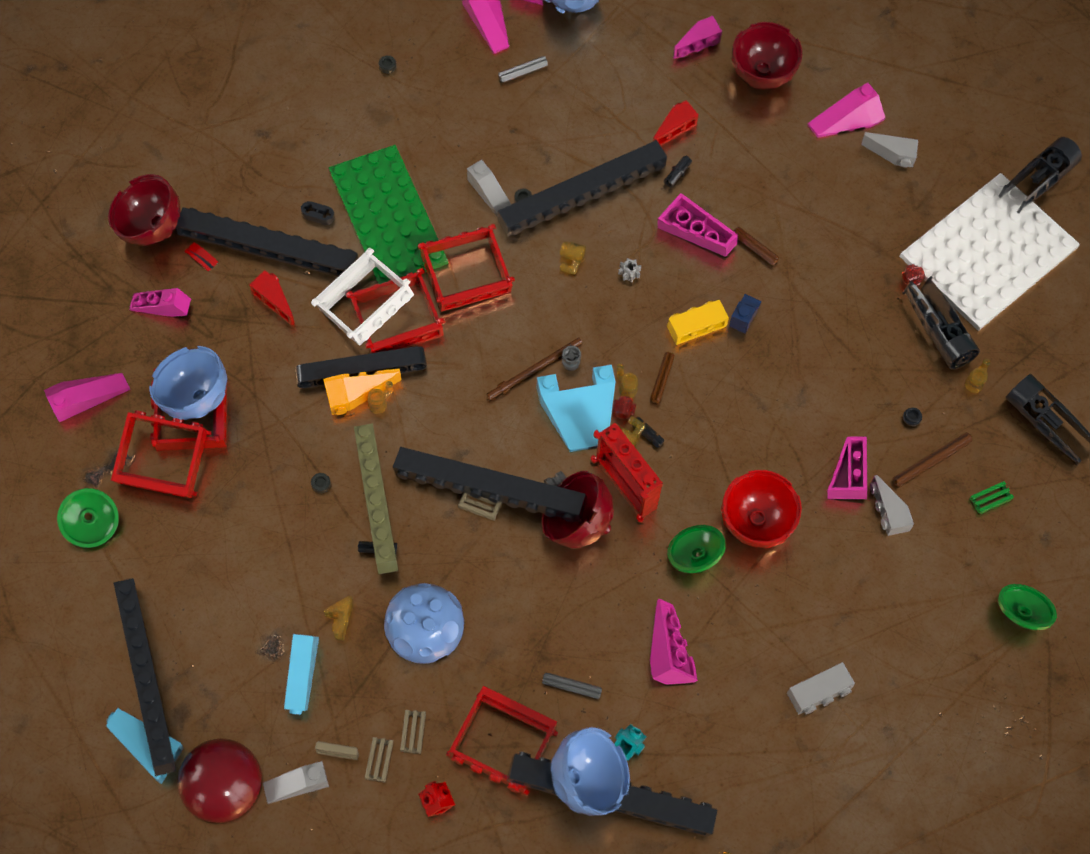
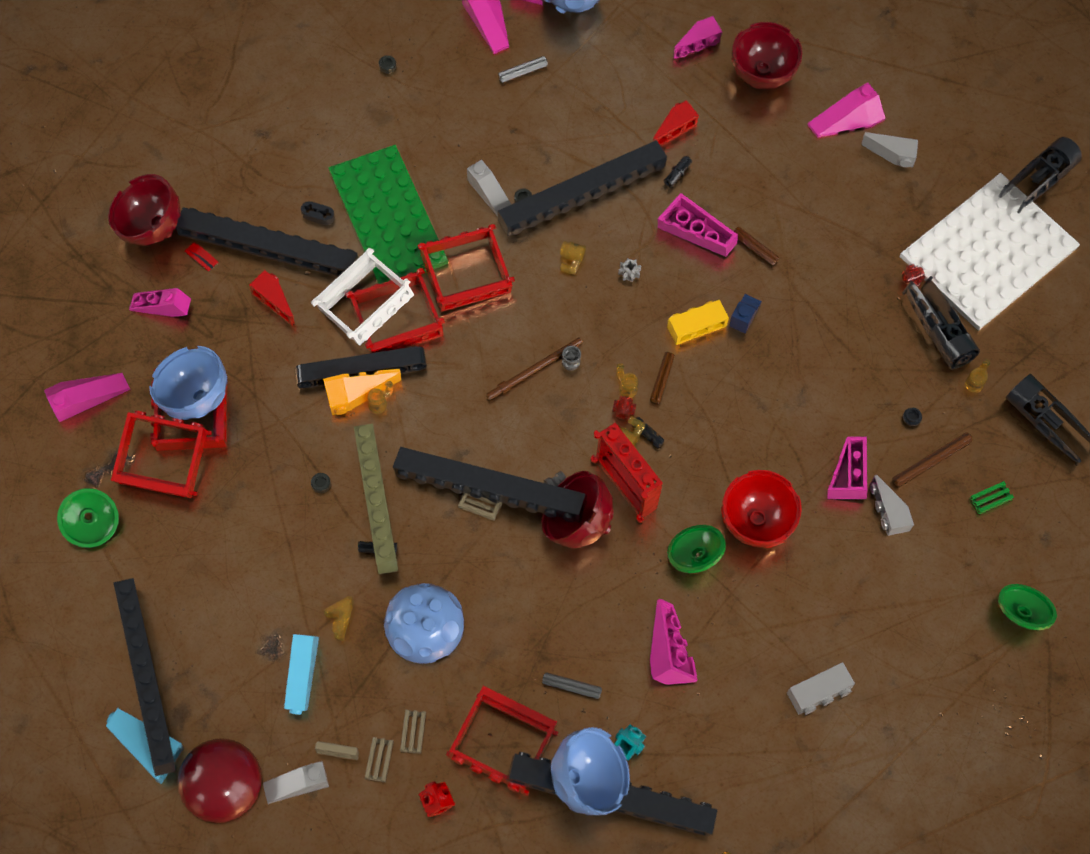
medium azure wedge [537,365,616,452] -> none

